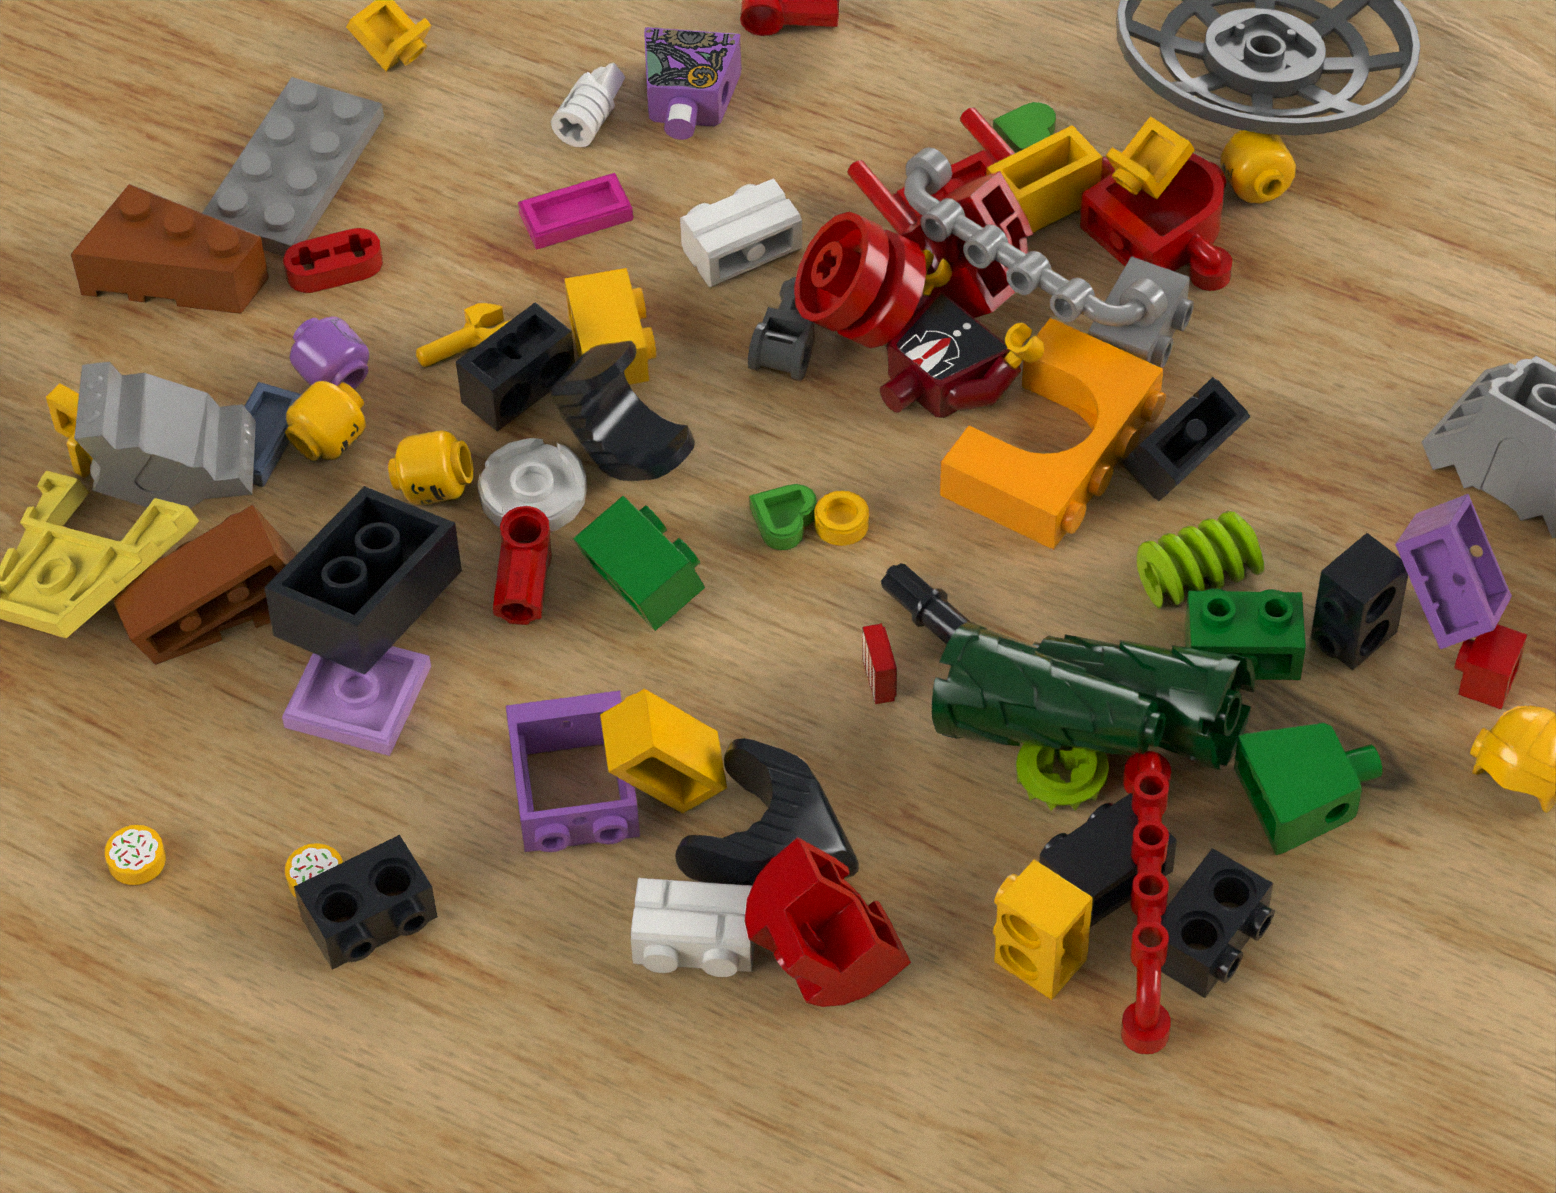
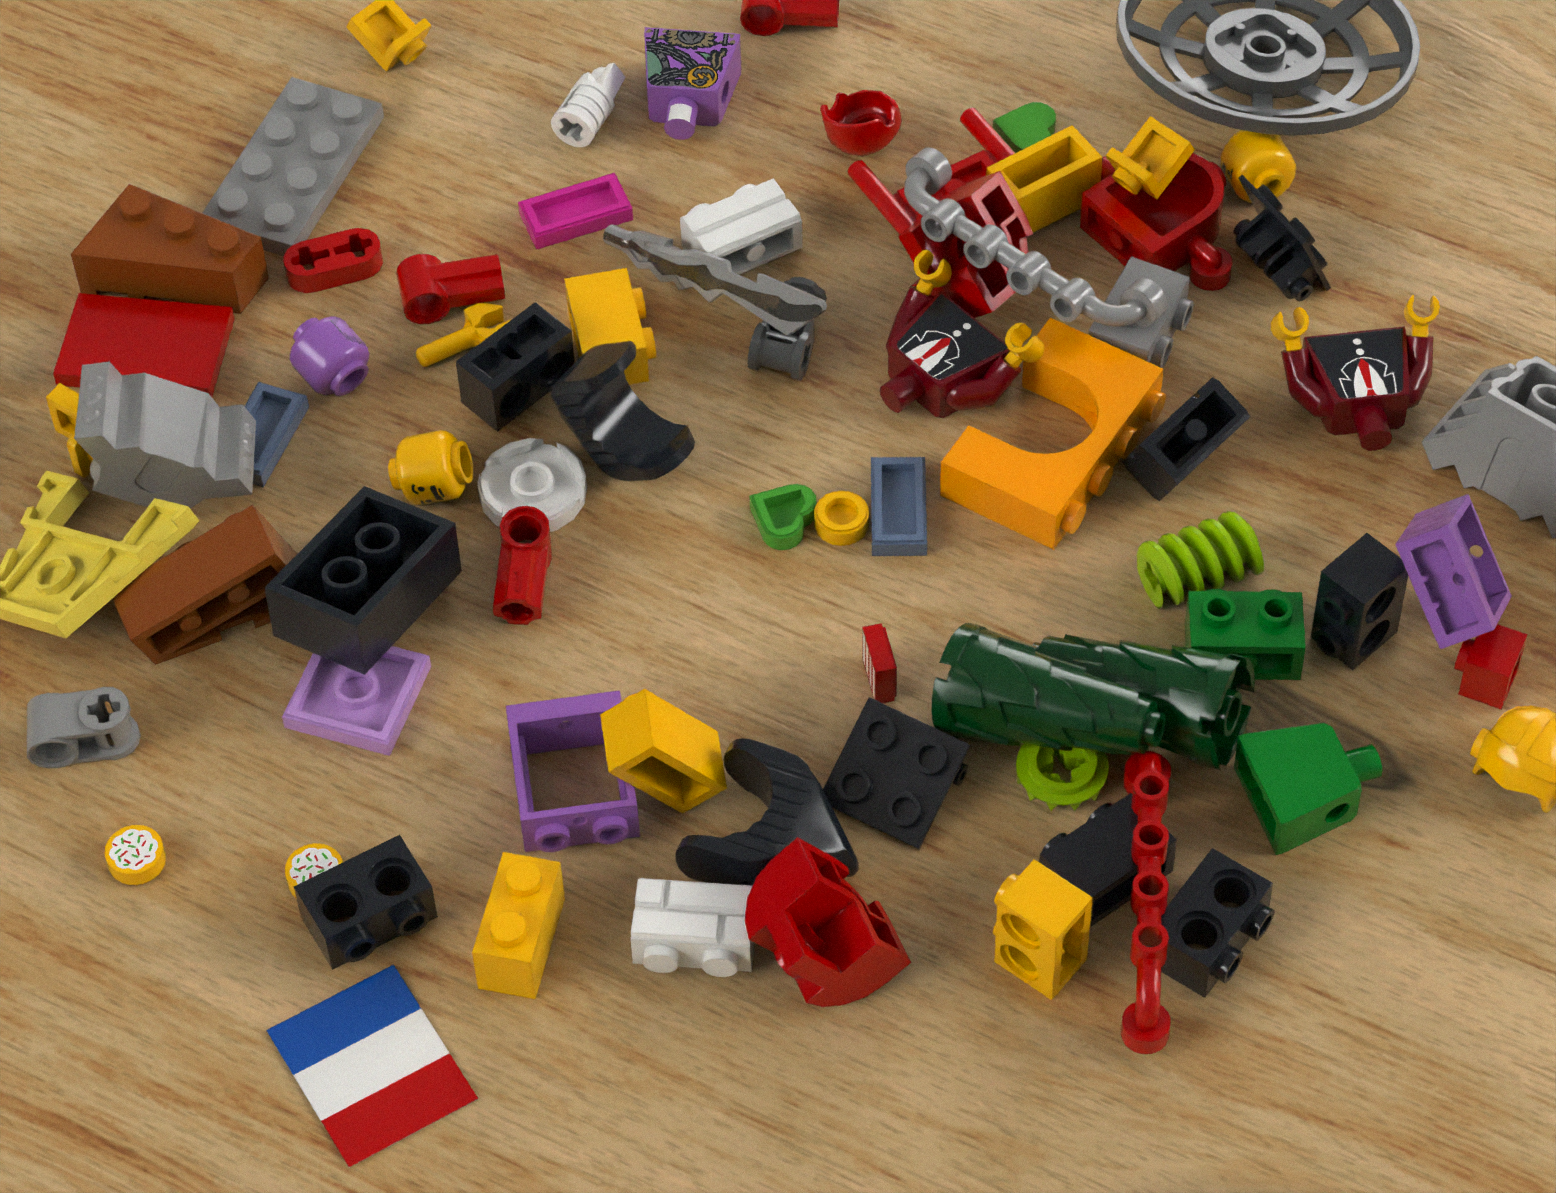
yellow head [285,381,366,461] -> none
green brick [573,496,705,631] -> none
red wheel [794,211,926,349] -> none
black axle [881,563,975,645] -> none
none -> light grey piece [27,687,141,768]
none -> red tile [53,293,235,397]
none -> sticker [266,964,478,1168]
none -> red piece [396,254,505,324]
none -> yellow piece [472,852,565,999]
none -> light grey sword [603,224,827,336]
none -> red hair [820,90,902,157]
none -> black hinge [823,697,971,850]
none -> sand blue tile [871,457,927,556]
none -> black hinge [1233,175,1331,302]
none -> torso [1271,295,1440,451]

